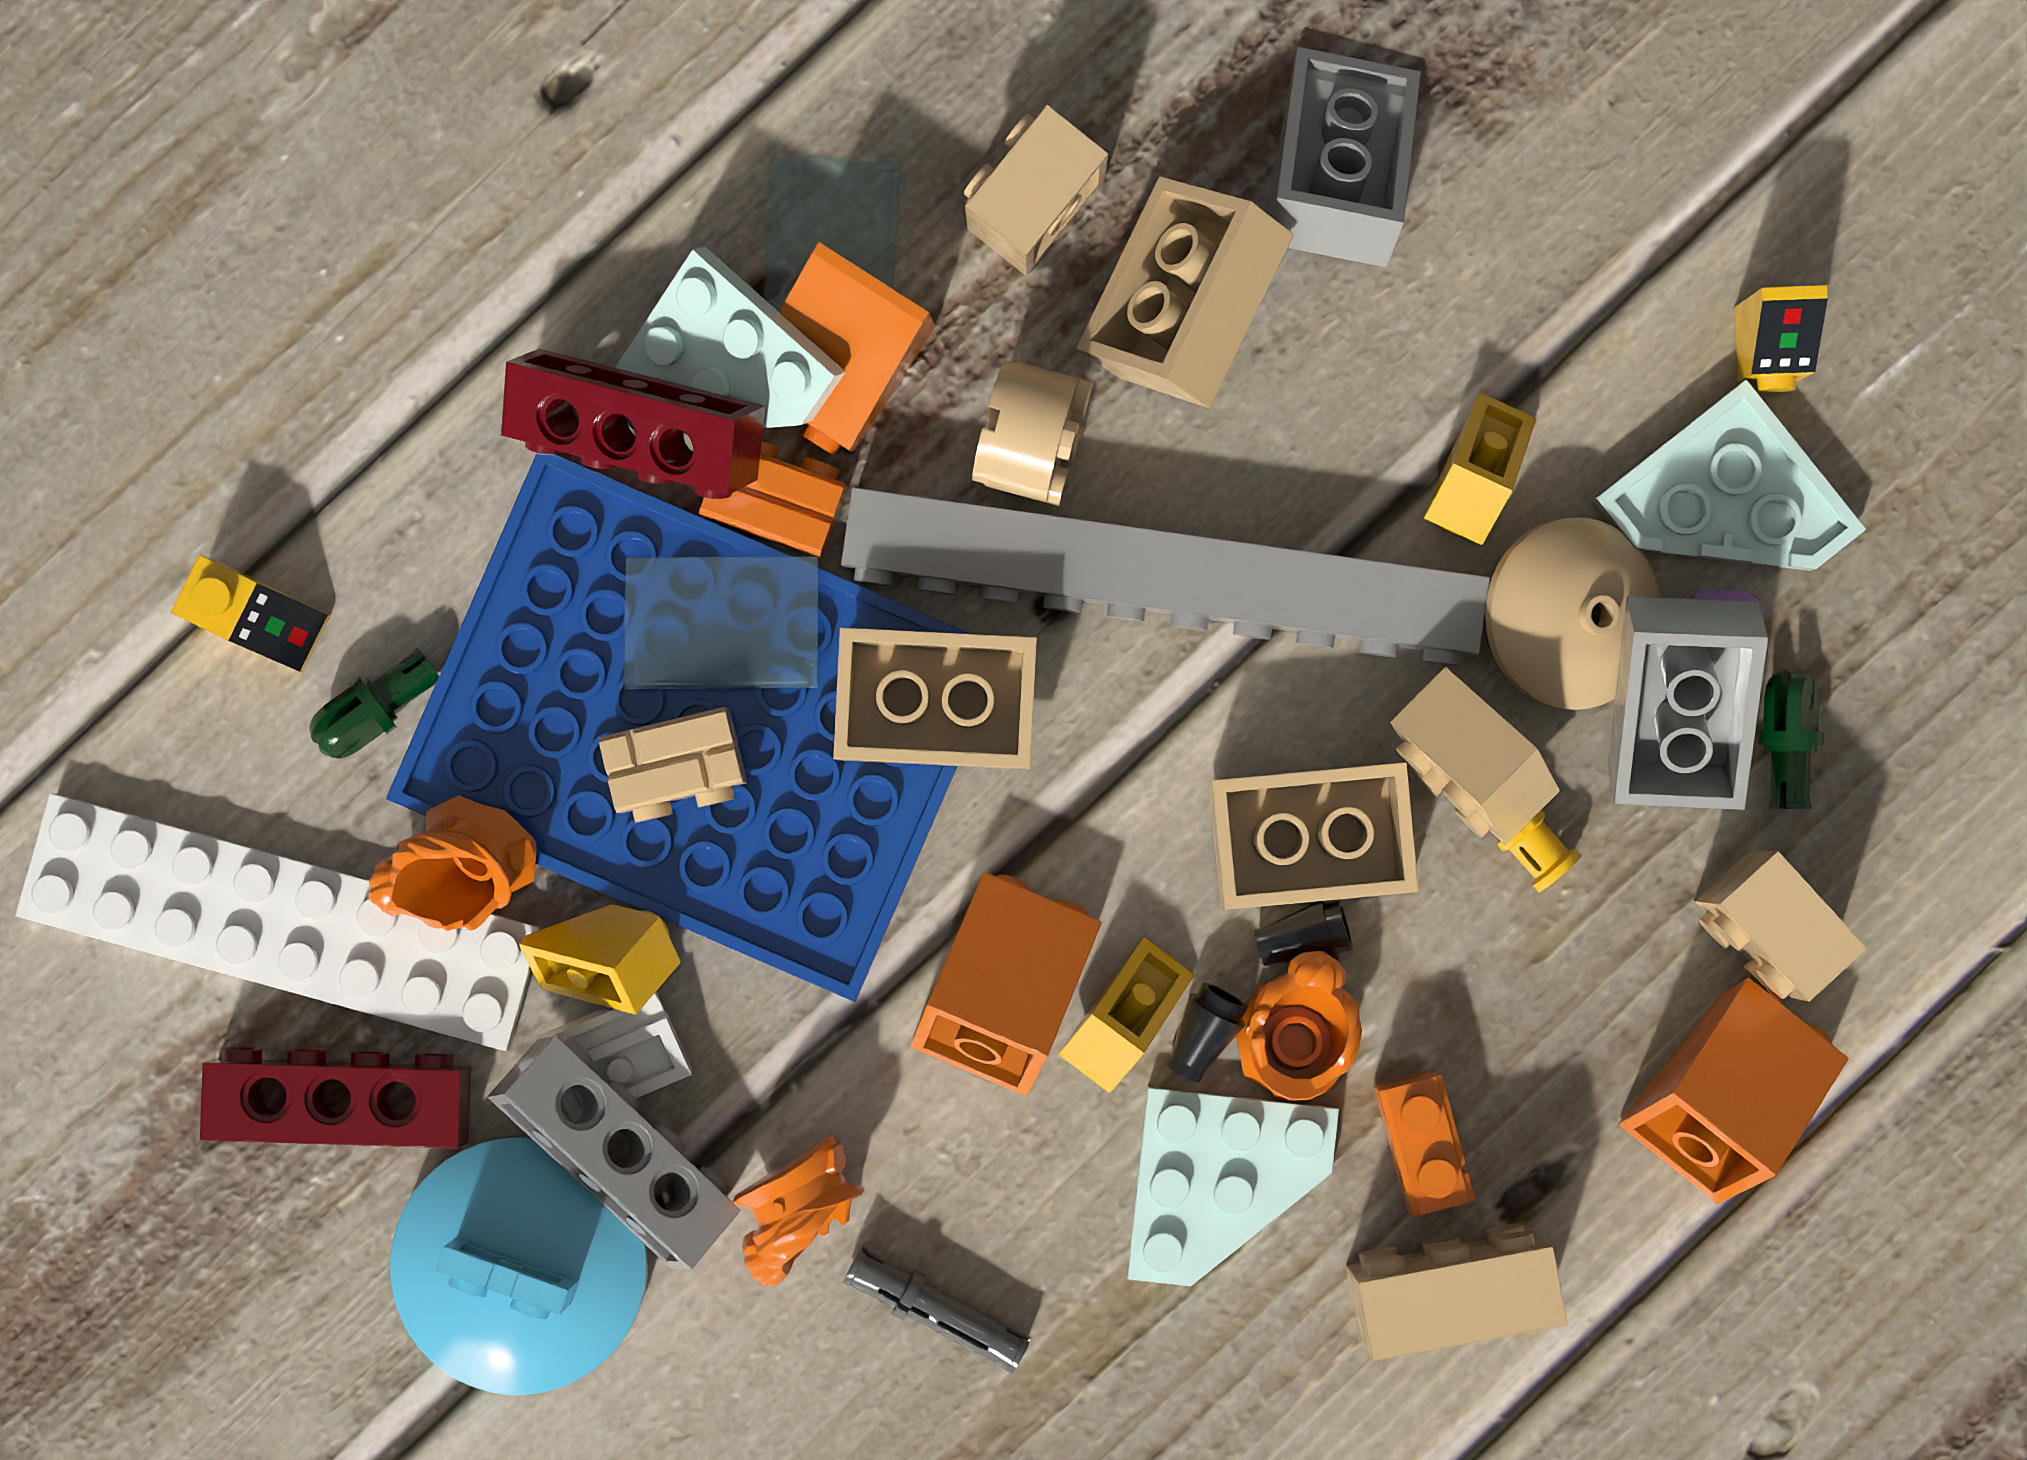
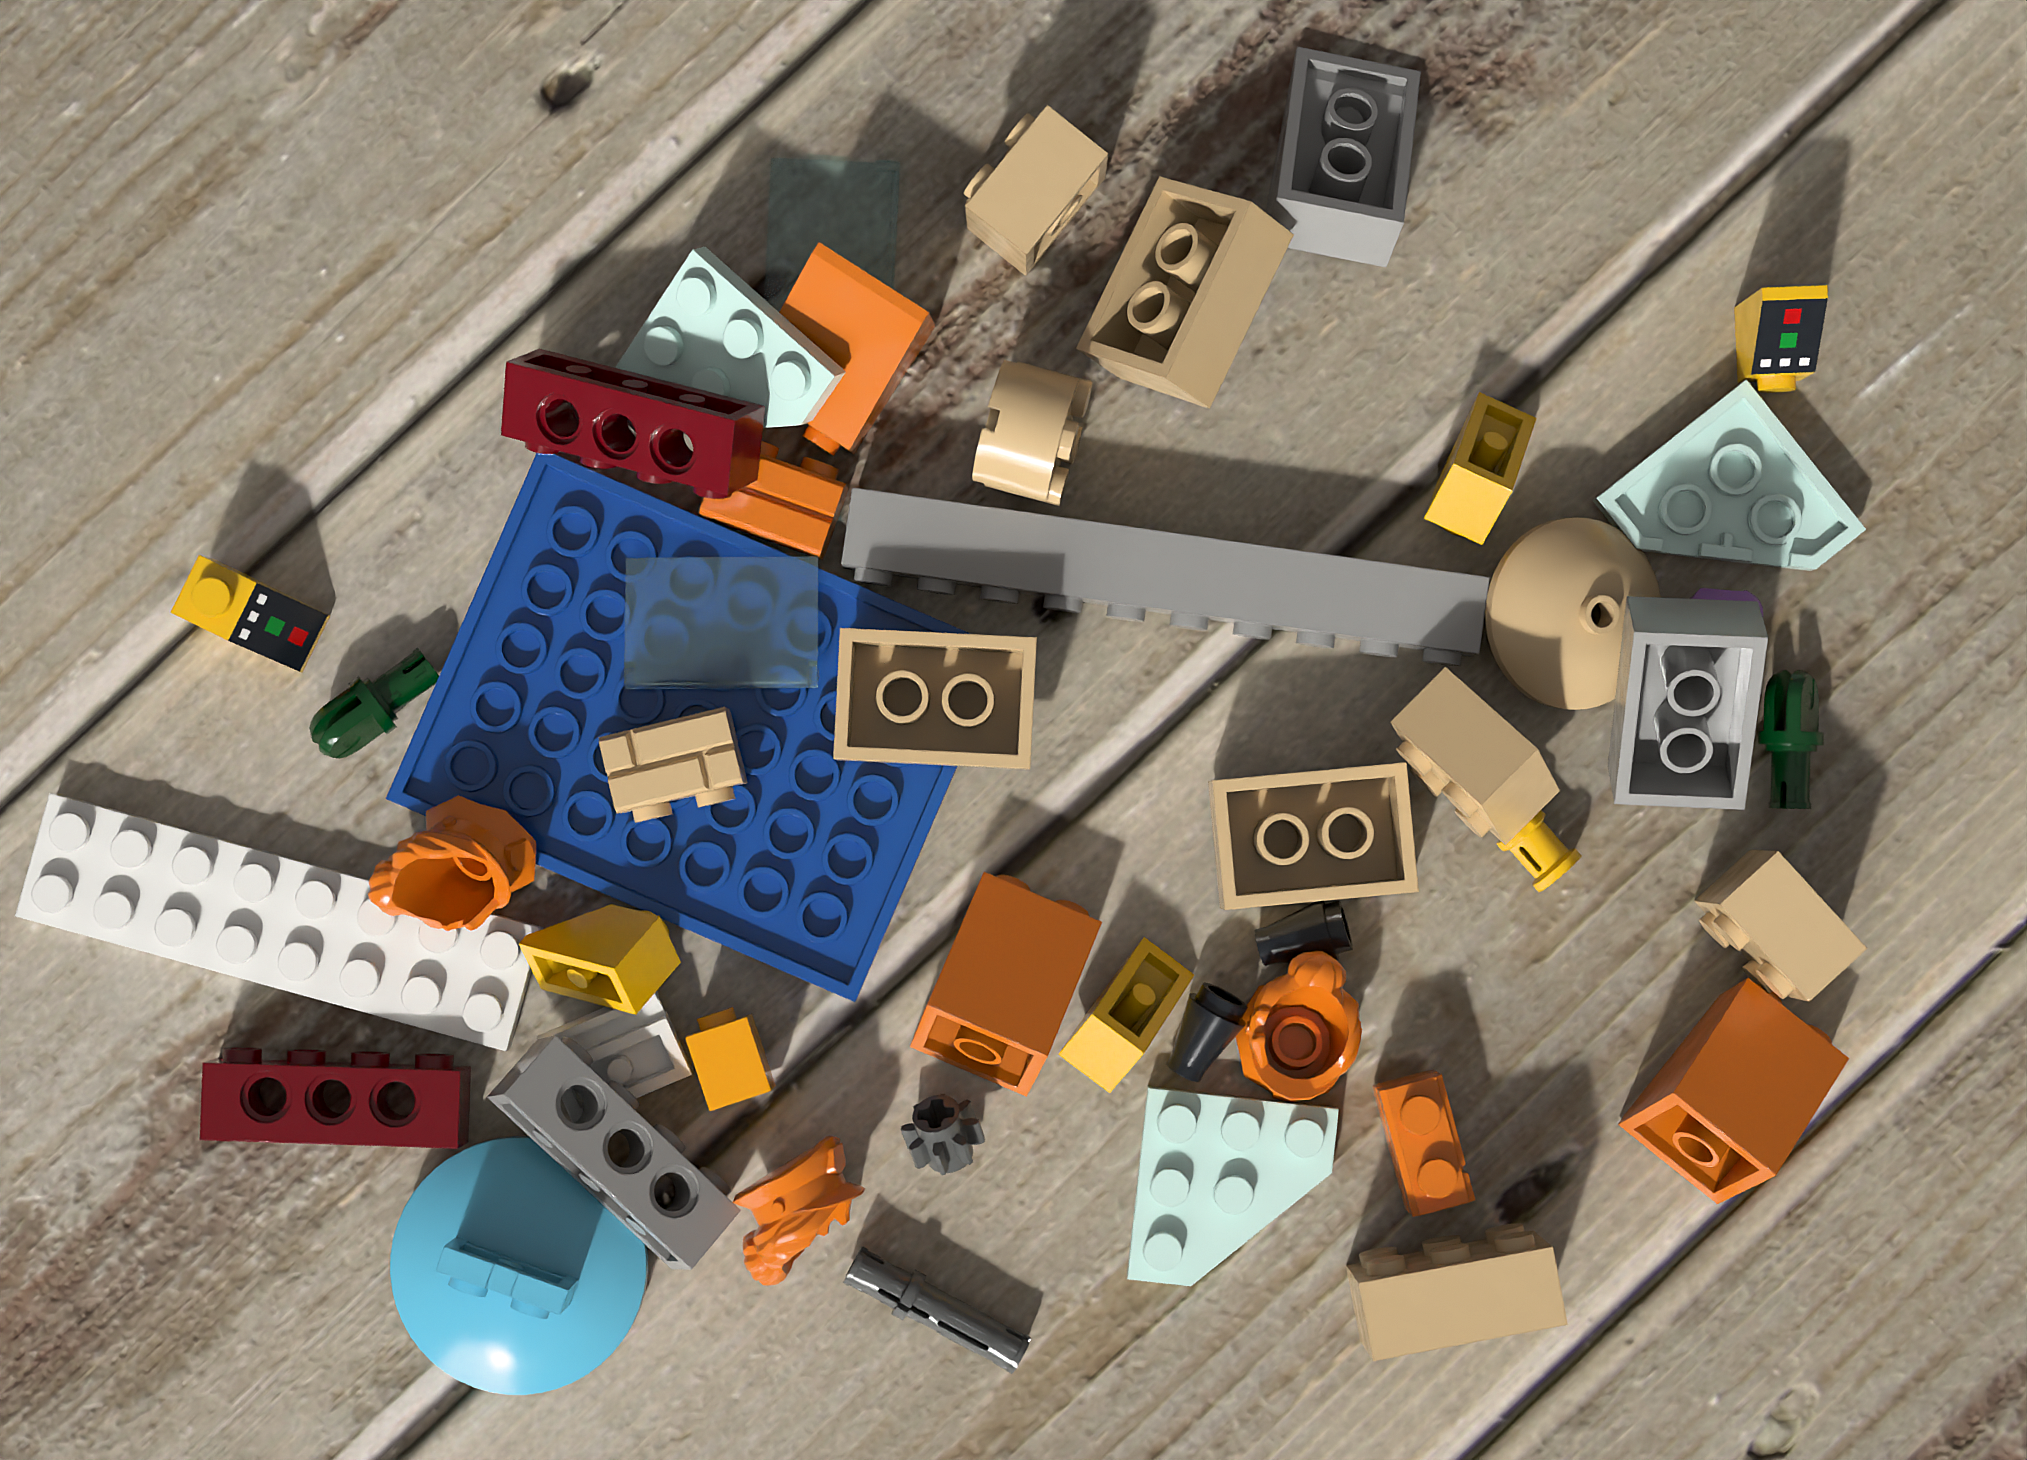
none -> light orange brick [685,1007,776,1111]
none -> dark grey gear [901,1094,985,1175]

